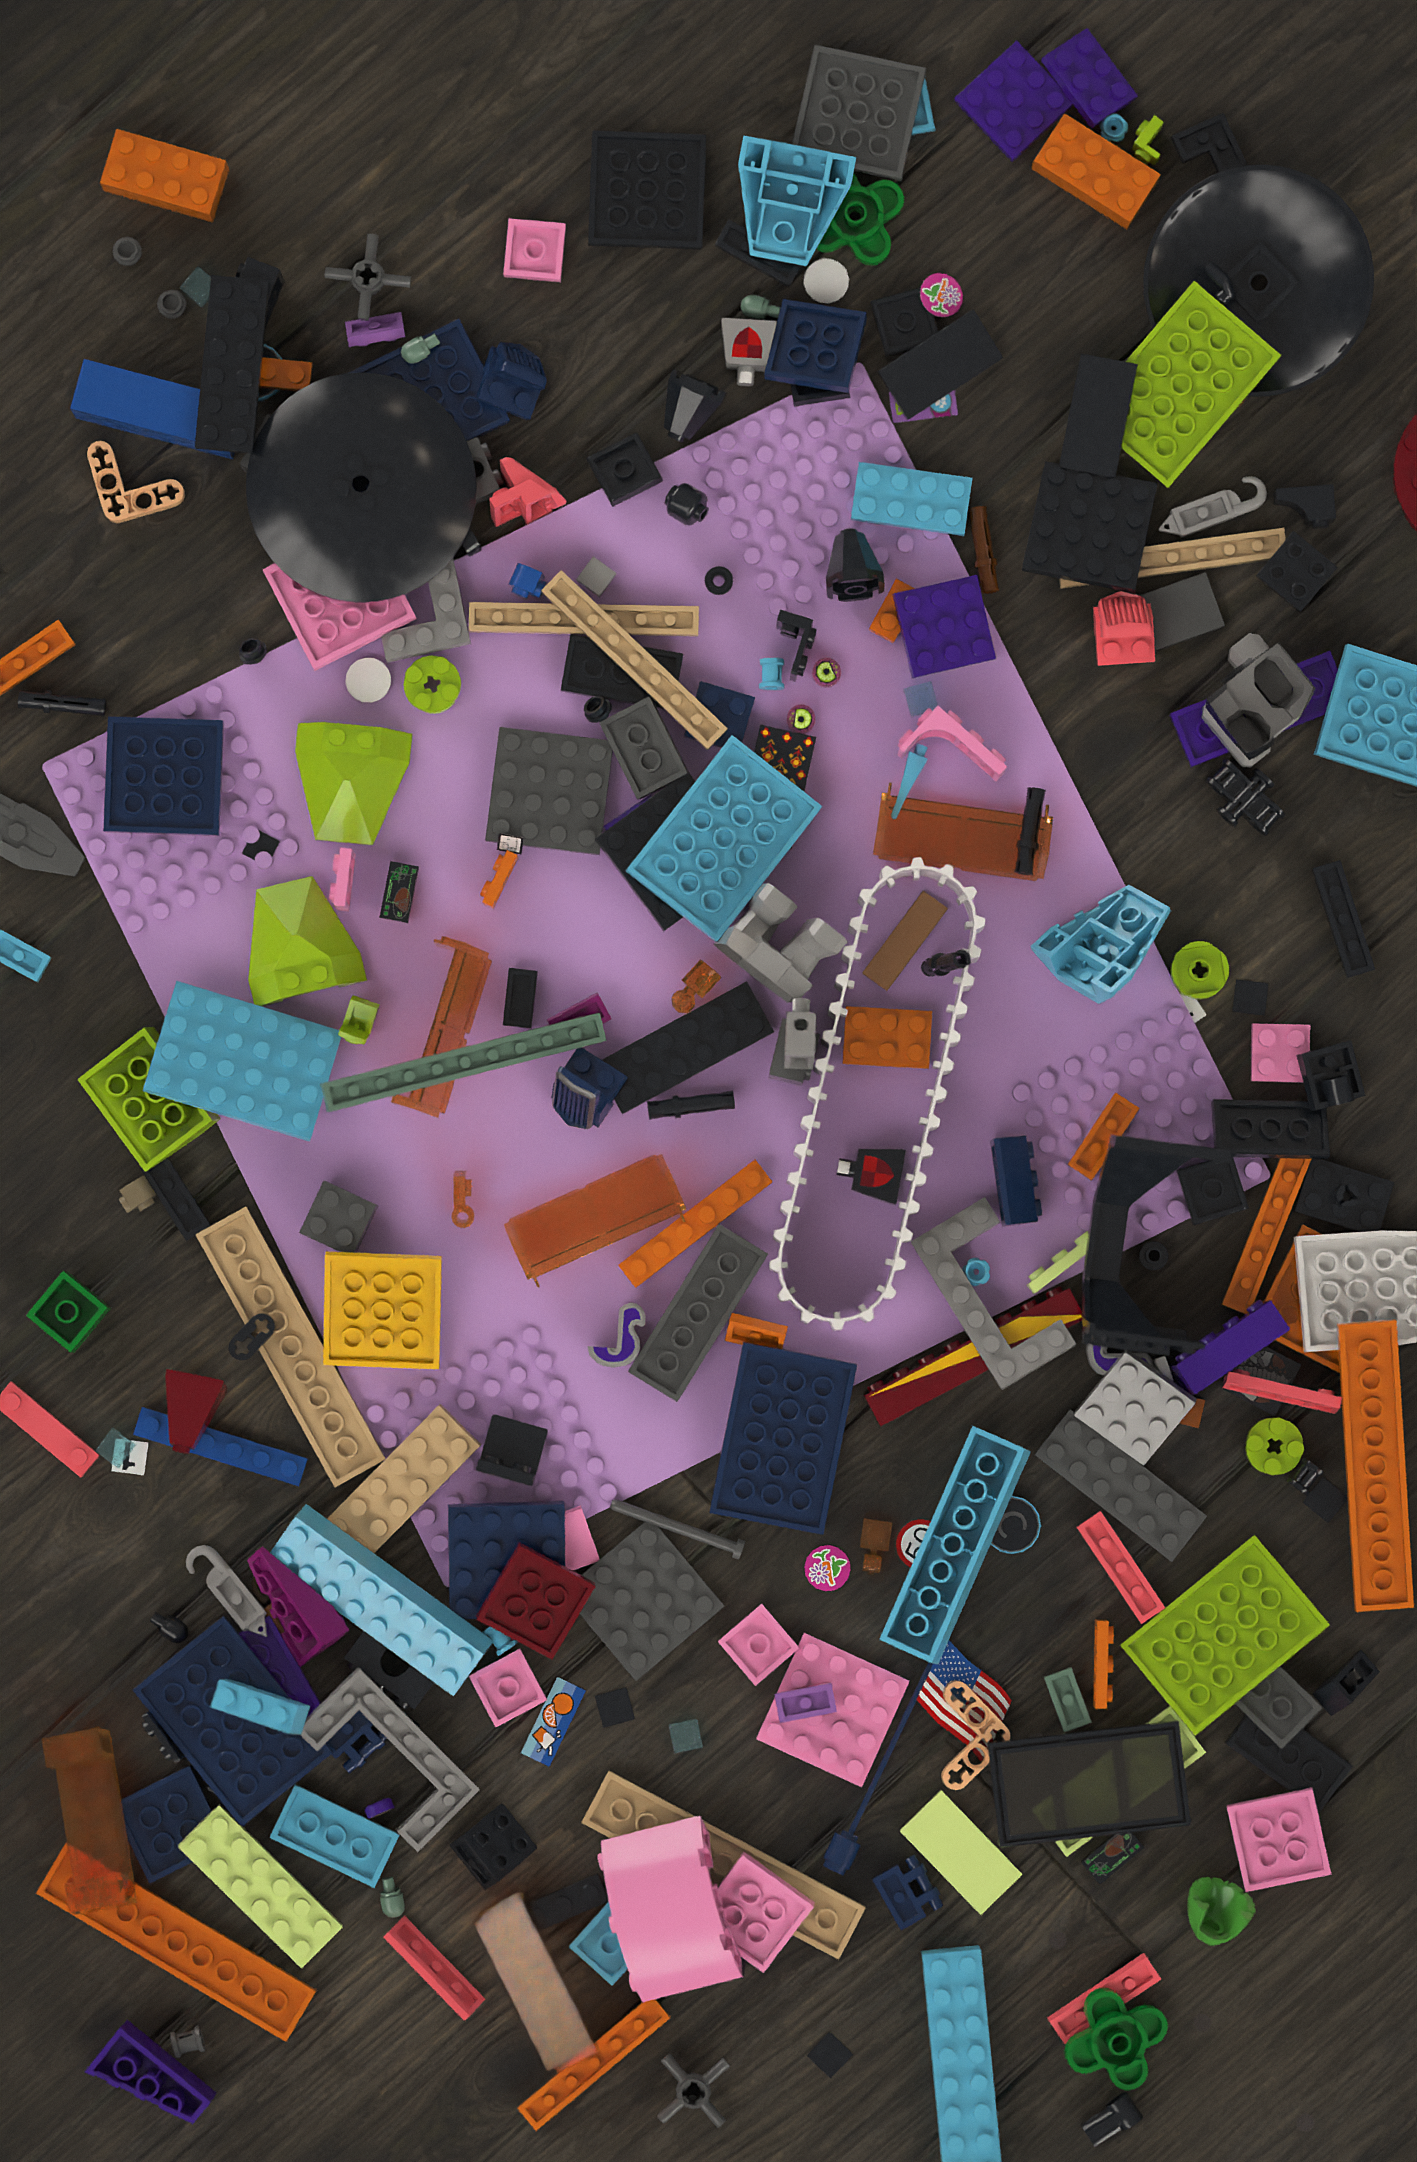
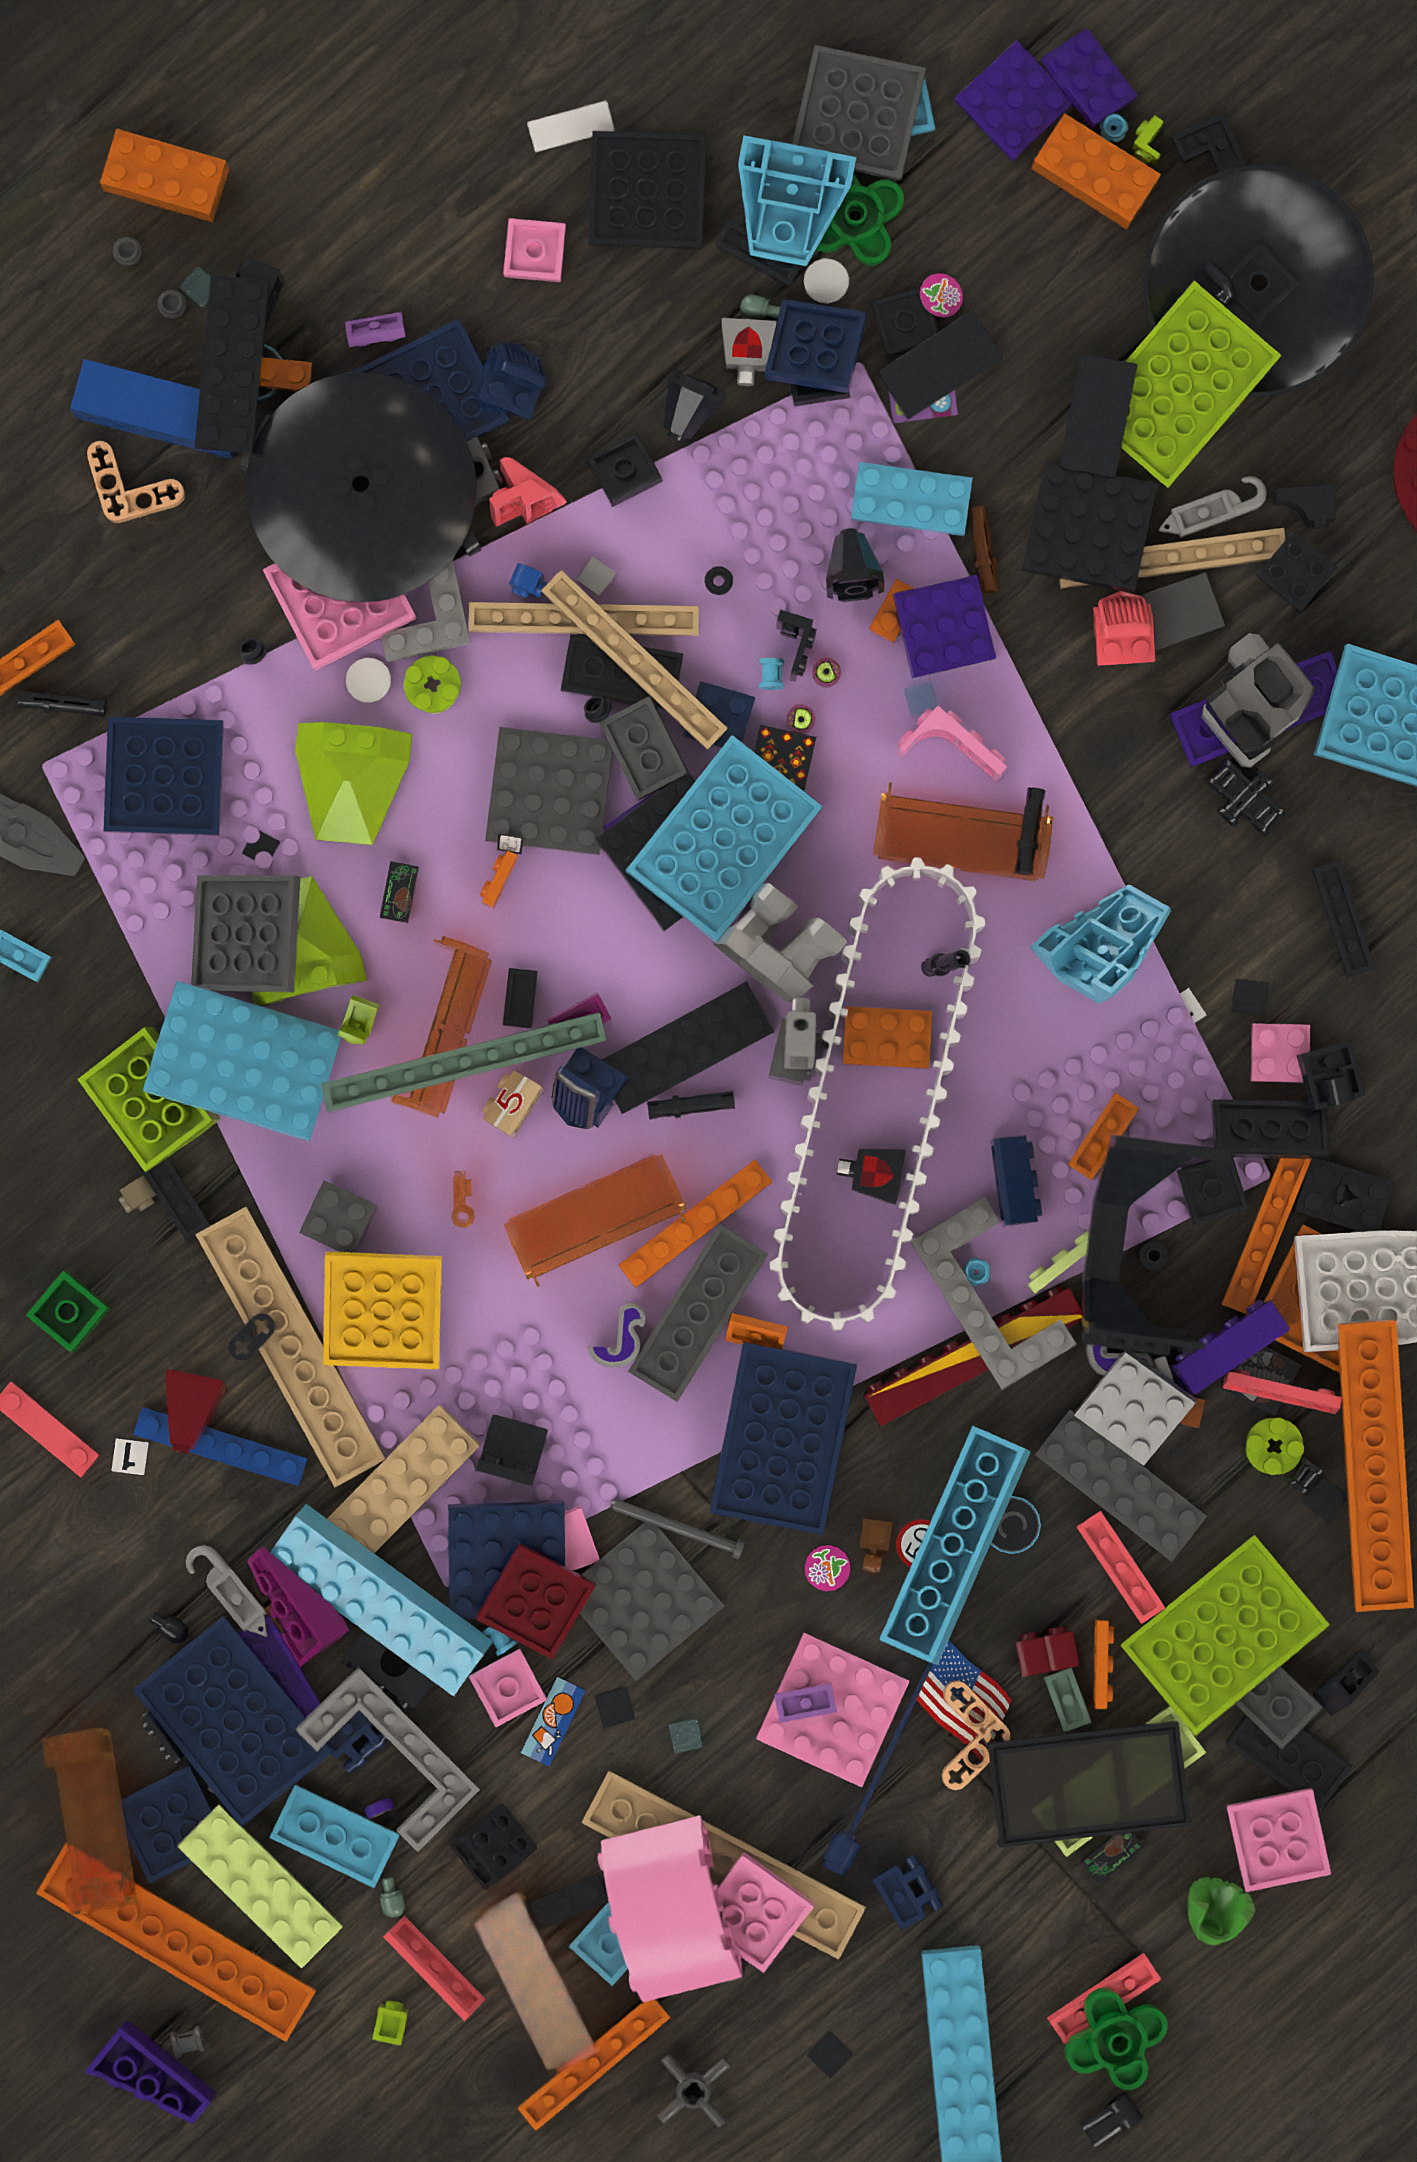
clear light blue tile [95,1428,136,1468] -> none
medium azure brick [211,1679,310,1734] -> none
dark grey bar [325,234,411,321] -> none
bright pink plate [329,847,356,912] -> none
sand green cylinder [401,334,440,364] -> none
black head [665,483,709,526] -> none
clear orange plate [671,959,722,1013] -> none
bright pink plate [718,1603,799,1686] -> none
medium nougat sticker [862,891,948,991] -> none
medium azure piece [891,743,928,819] -> none
yellowish green tile [900,1790,1022,1915] -> none
lime plate [1170,941,1229,1000] -> none
none -> dark grey plate [191,875,300,992]
none -> lime bracket [372,2000,409,2046]
none -> tan slope [482,1070,544,1138]
none -> white sticker [527,101,615,152]
none -> dark red brick [1014,1626,1080,1676]

